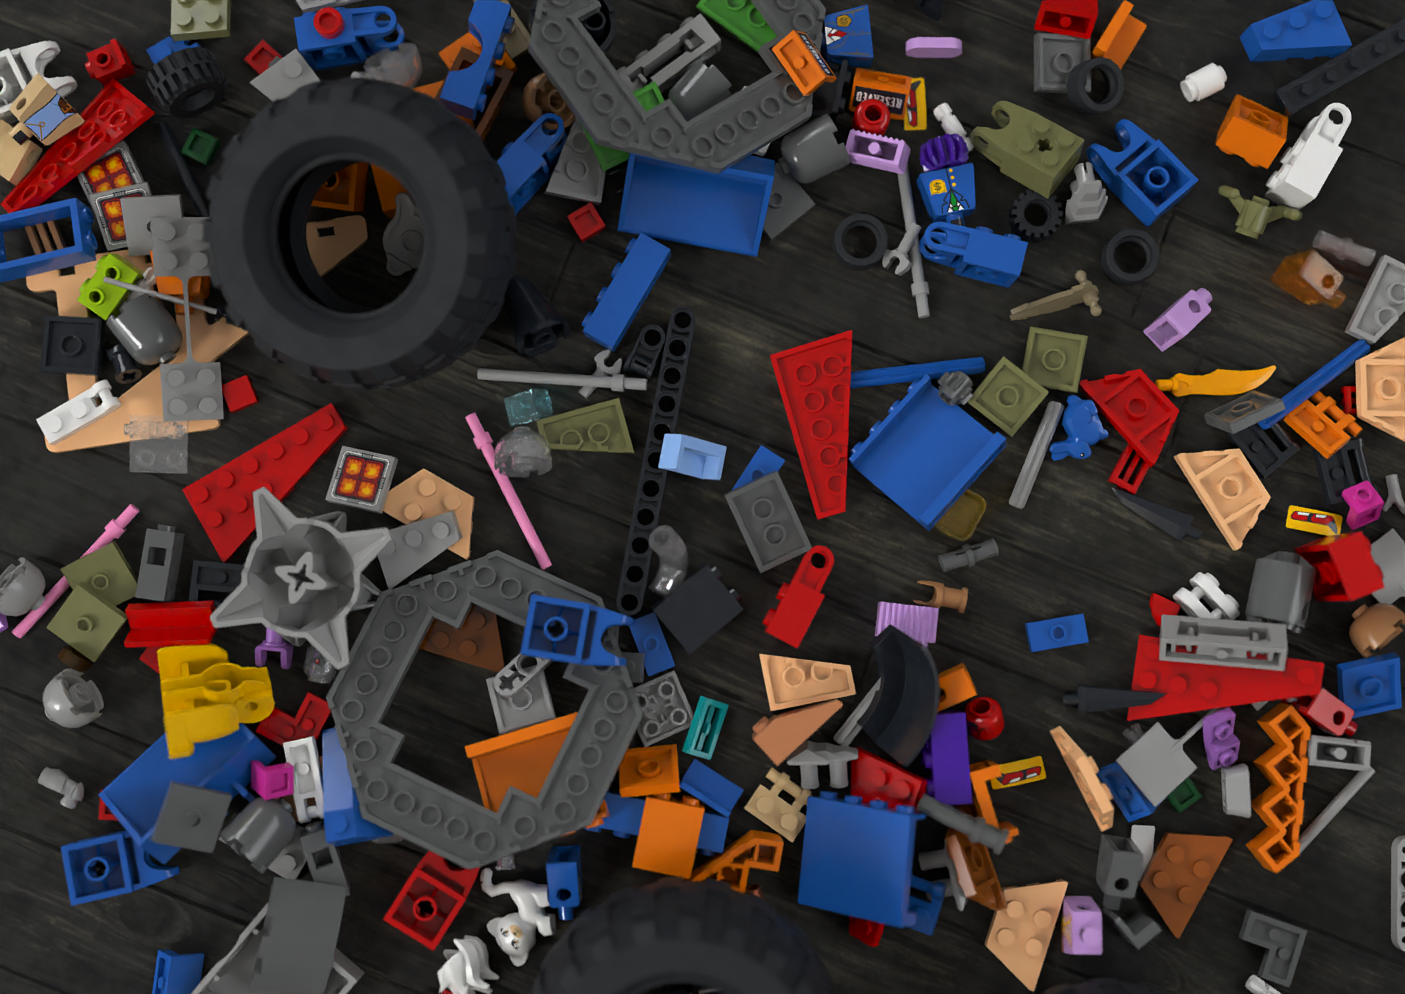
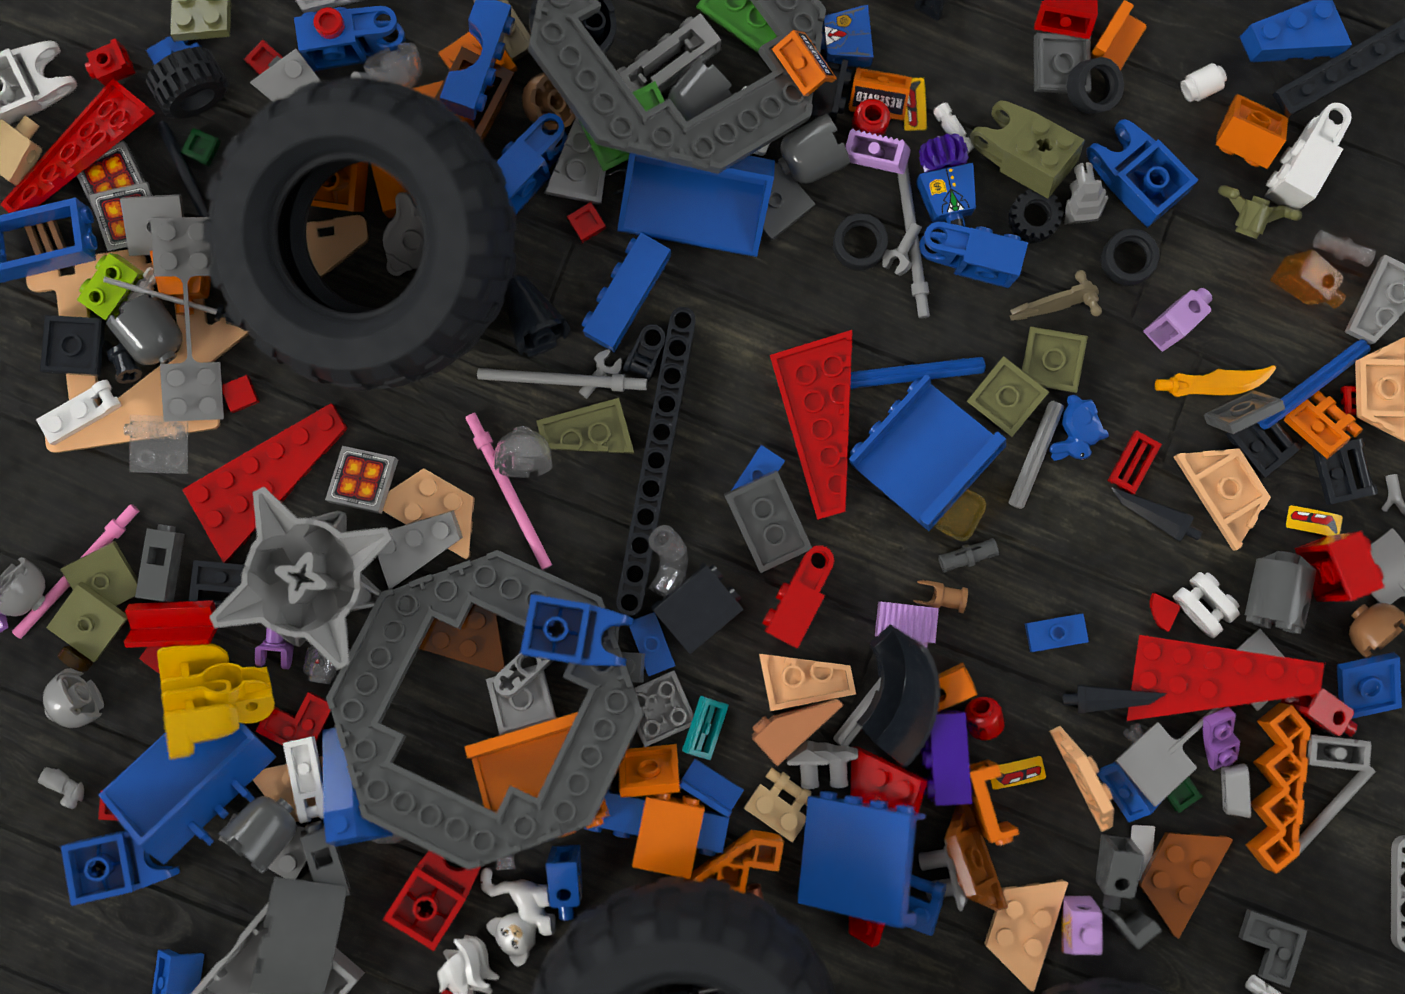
torso [8,73,85,145] -> none
dark grey plate [151,781,232,853] -> none
dark pink panel [251,760,294,800] -> none
clear light blue bracket [504,389,553,426] -> none
light blue panel [658,434,726,480] -> none
lavender tile [906,37,962,58] -> none
dark grey pin [916,793,1009,855] -> none
dark grey gear [937,371,973,406] -> none
red wing [1078,369,1179,468] -> none
light grey brick [1159,615,1287,671] -> none
dark pink bracket [1342,481,1384,530] -> none

